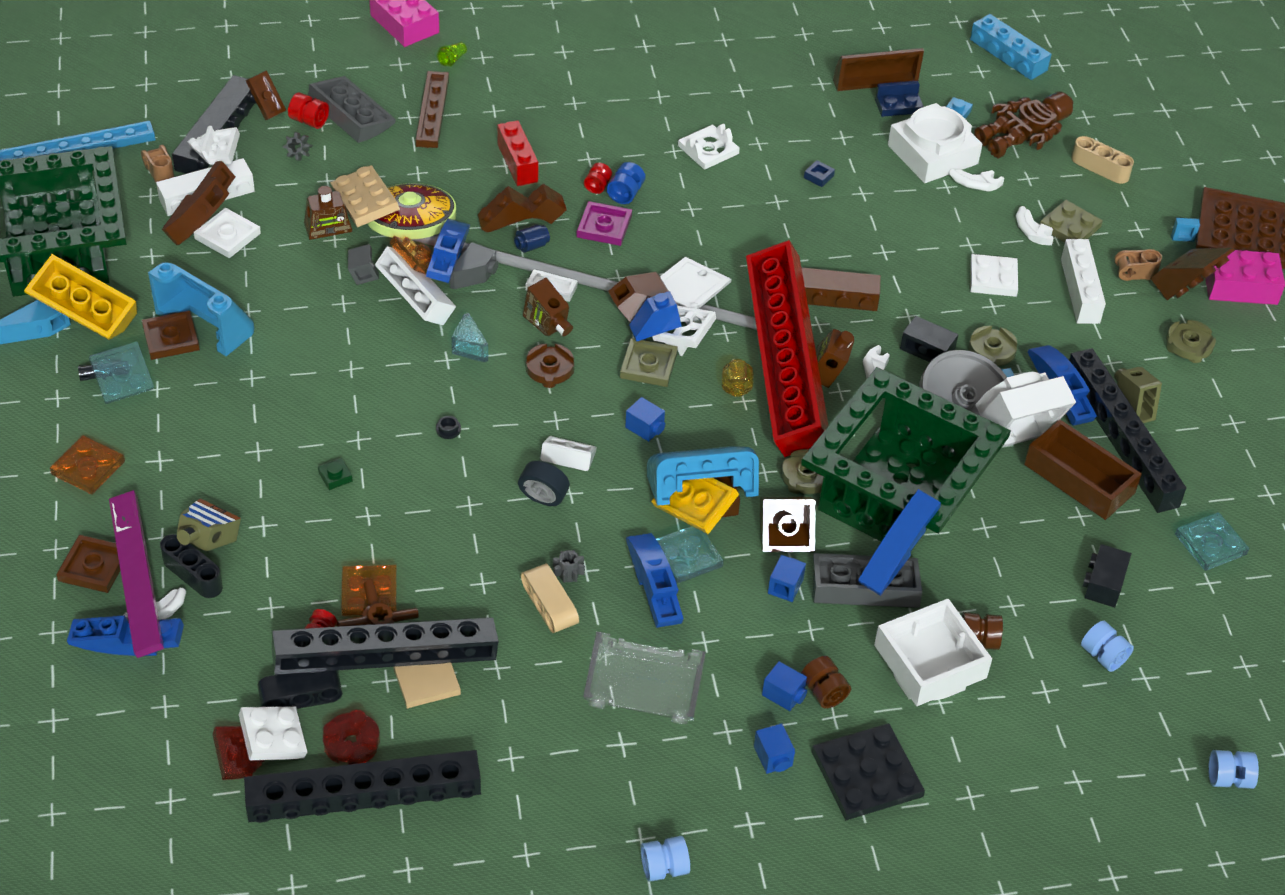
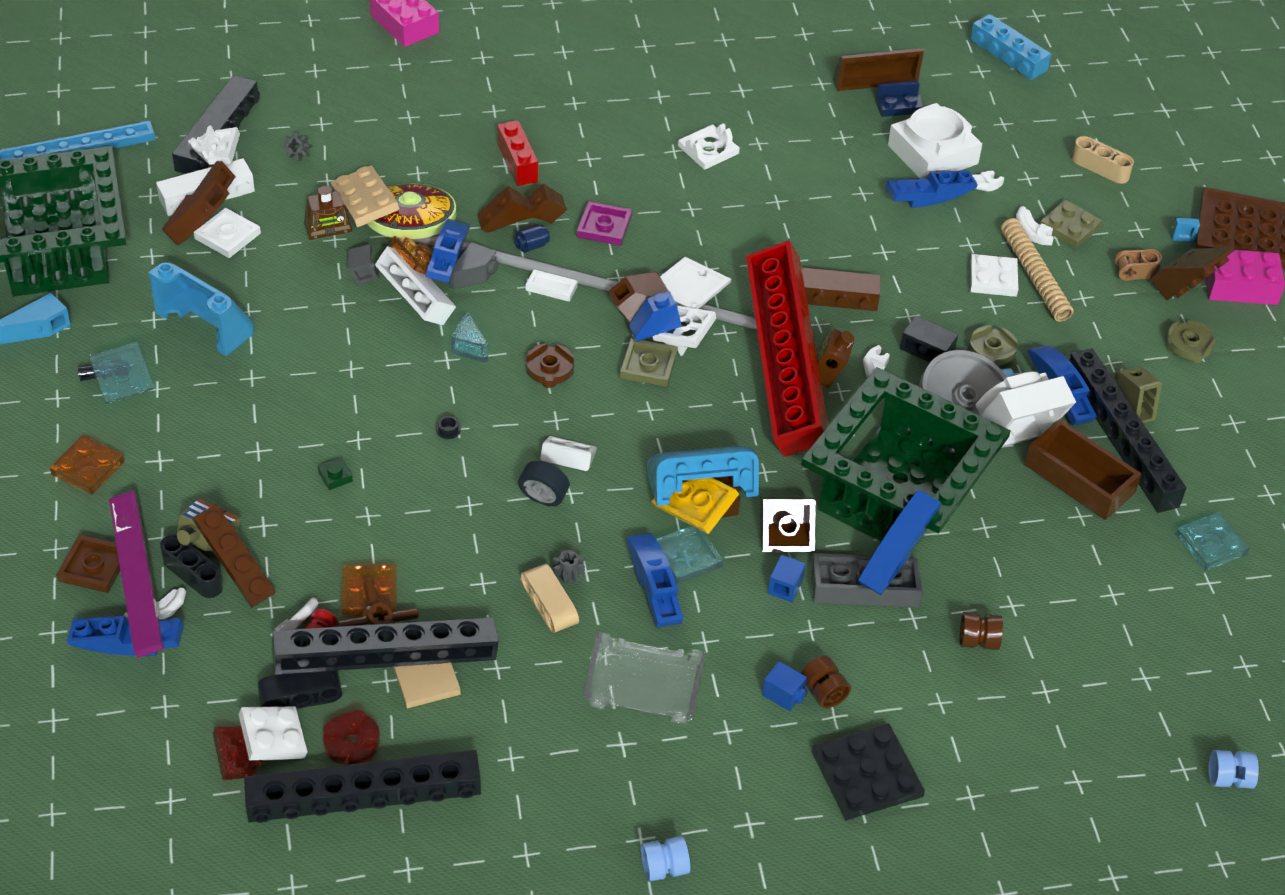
yellow slope [24,254,137,340] -> none
medium nougat piece [141,144,174,182] -> none
reddish brown plate [142,311,200,360] -> none
reddish brown plate [245,70,286,120] -> none
red wheel [288,92,329,129] -> none
dark grey slope [308,76,396,143] -> none
reddish brown plate [416,71,449,148] -> none
clear neon green cone [437,42,467,66] -> none
reddish brown torso [523,277,573,336] -> none
red wheel [584,163,612,194] -> none
blue wheel [607,162,645,204] -> none
blue brick [625,397,665,442] -> none
clear yellow head [722,359,754,397] -> none
blue brick [754,724,795,774] -> none
olive plate [782,449,823,494] -> none
dark blue plate [804,160,835,187] -> none
white container [874,599,992,706] -> none
dark azure plate [946,97,973,119] -> none
reddish brown piece [974,92,1073,159] -> none
white brick [1061,239,1106,324] -> none
light blue wheel [1081,621,1134,672] -> none
black brick [1082,544,1132,608] -> none
none -> reddish brown plate [192,504,276,609]
none -> white piece [270,597,318,636]
none -> blue slope [886,170,978,208]
none -> tan piece [1001,218,1074,322]

